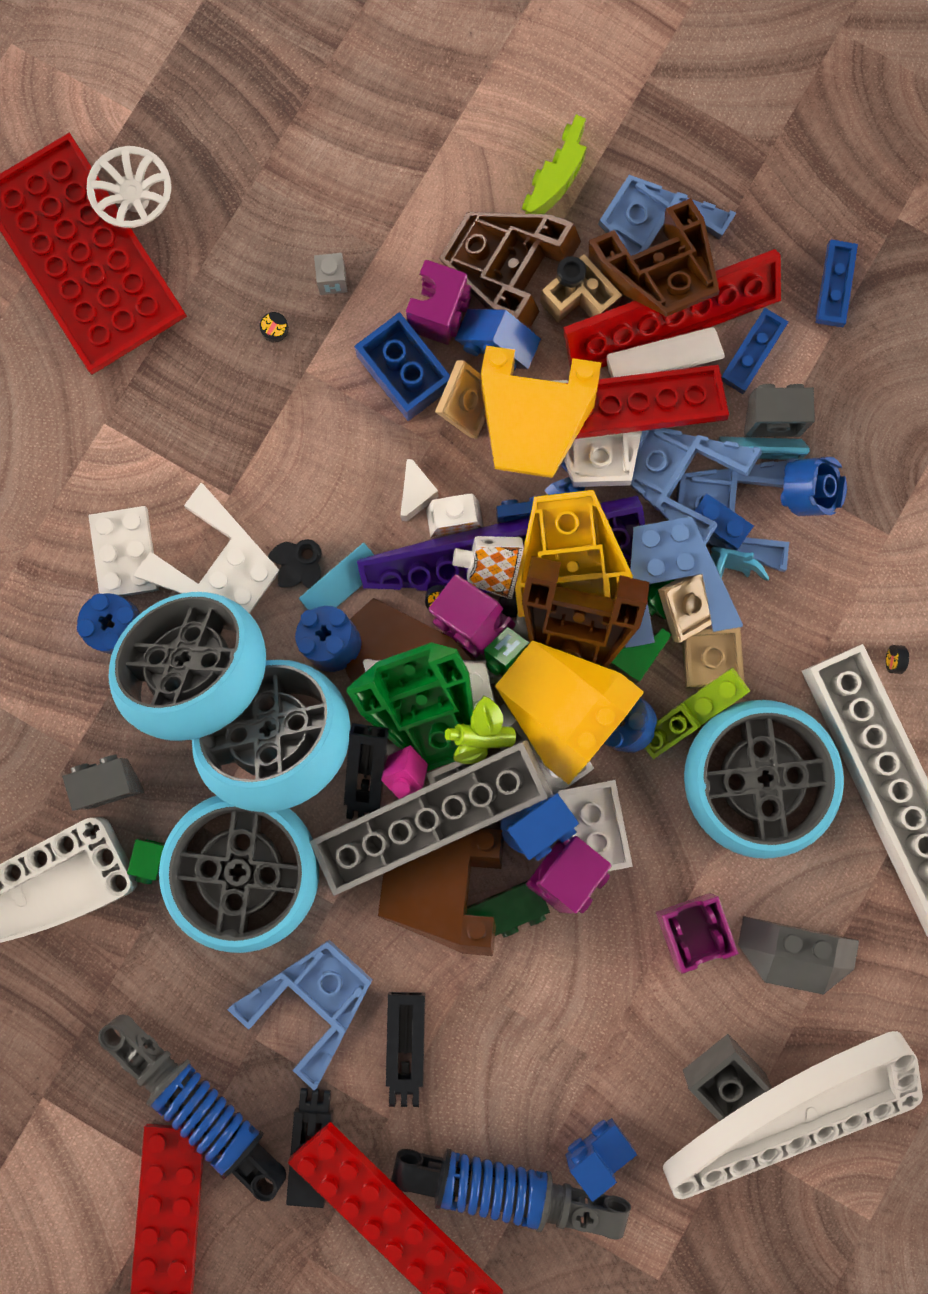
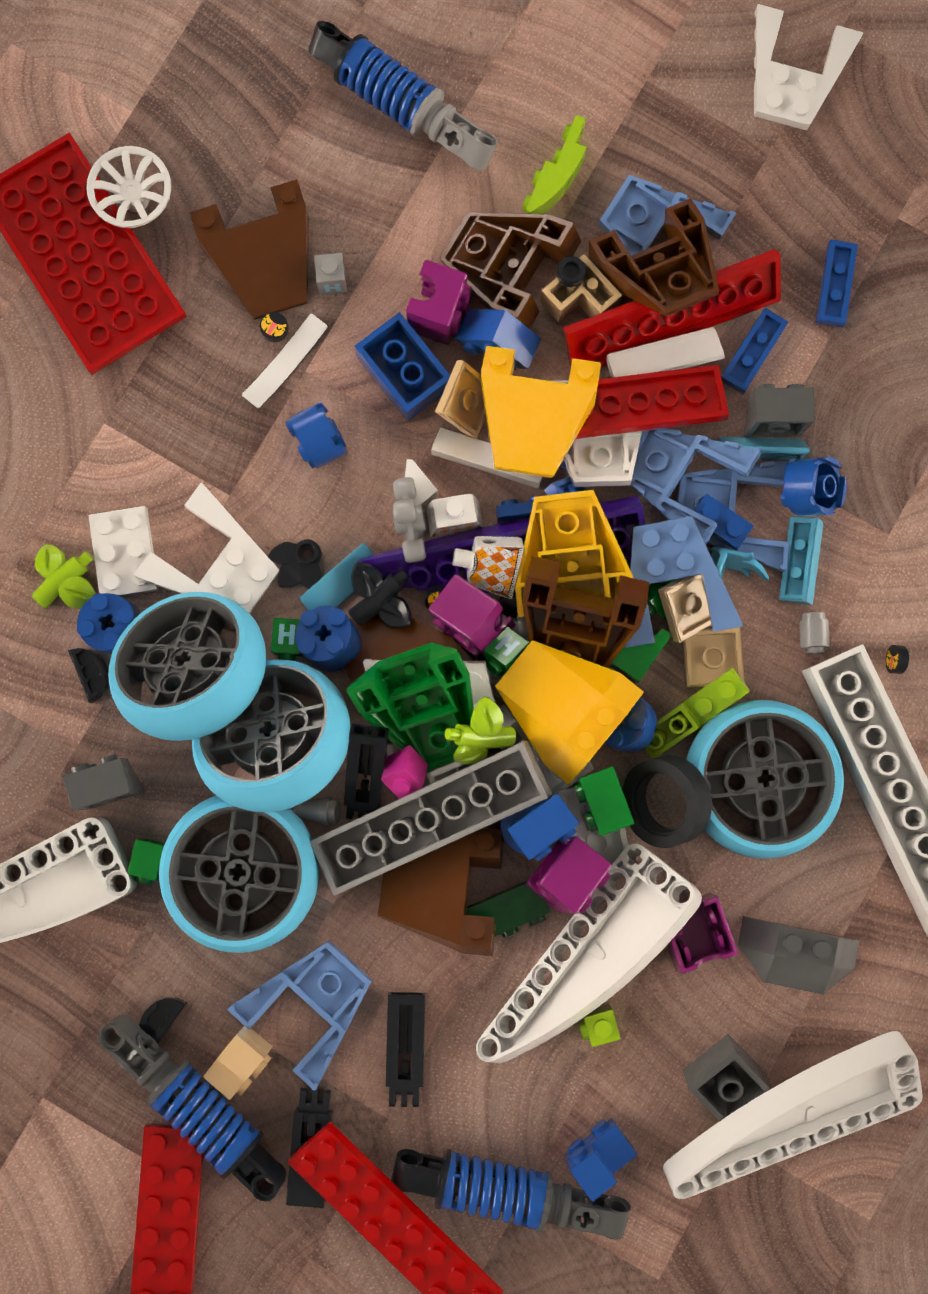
none -> lime plant [32,544,96,609]
none -> black tile [68,648,109,704]
none -> black tile [139,997,188,1048]
none -> reddish brown wedge [189,179,309,320]
none -> tan brick [203,1026,273,1100]
none -> white sticker [242,314,328,408]
none -> green brick [271,617,303,661]
none -> blue brick [285,401,348,469]
none -> light grey cone [296,797,341,826]
none -> piece [308,21,498,170]
none -> black plant [348,562,412,629]
none -> light grey gear [393,477,426,563]
none -> white slope [431,427,542,489]
none -> white beam [476,844,702,1064]
none -> green brick [574,766,635,836]
none -> lime brick [578,1004,621,1047]
none -> black tyre [622,755,712,848]
none -> white wing [754,4,863,131]
none -> medium azure slope [779,517,823,605]
none -> light grey brick [799,612,830,655]

